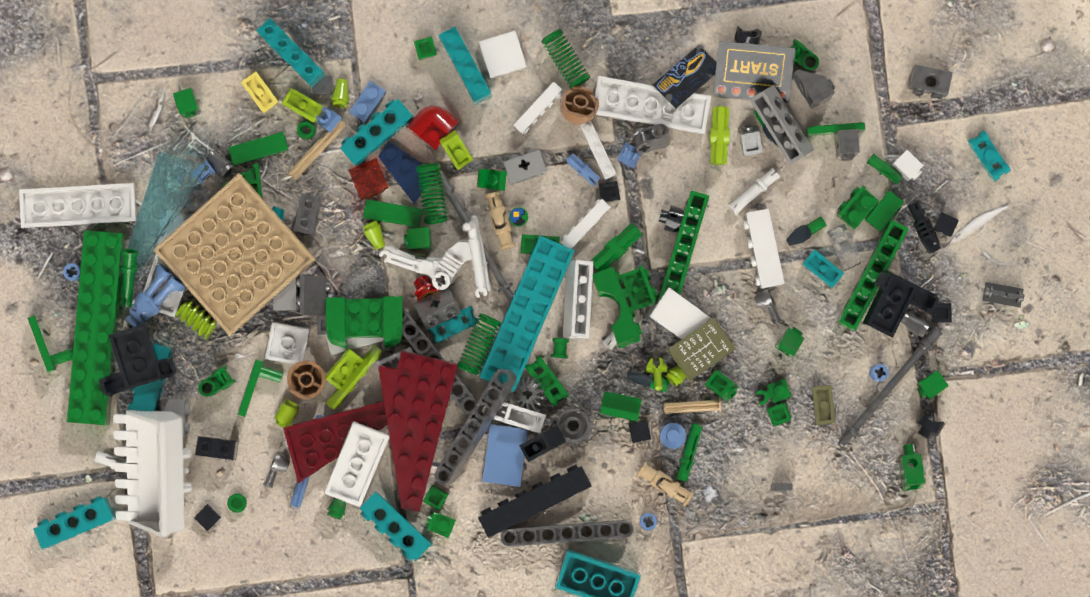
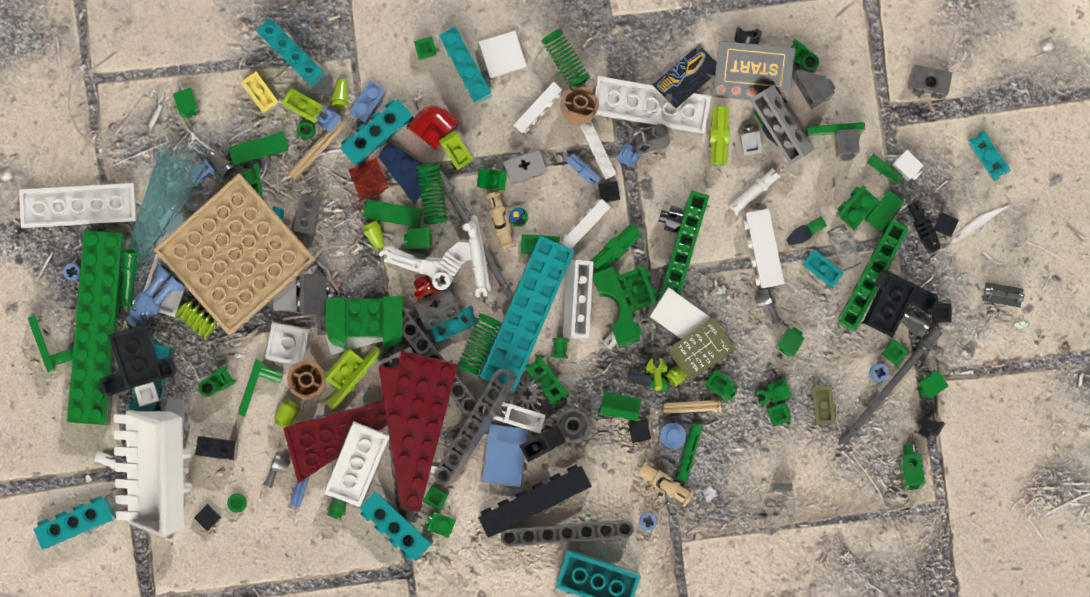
none -> white plate [135,382,159,406]
none -> green tile [881,339,909,366]

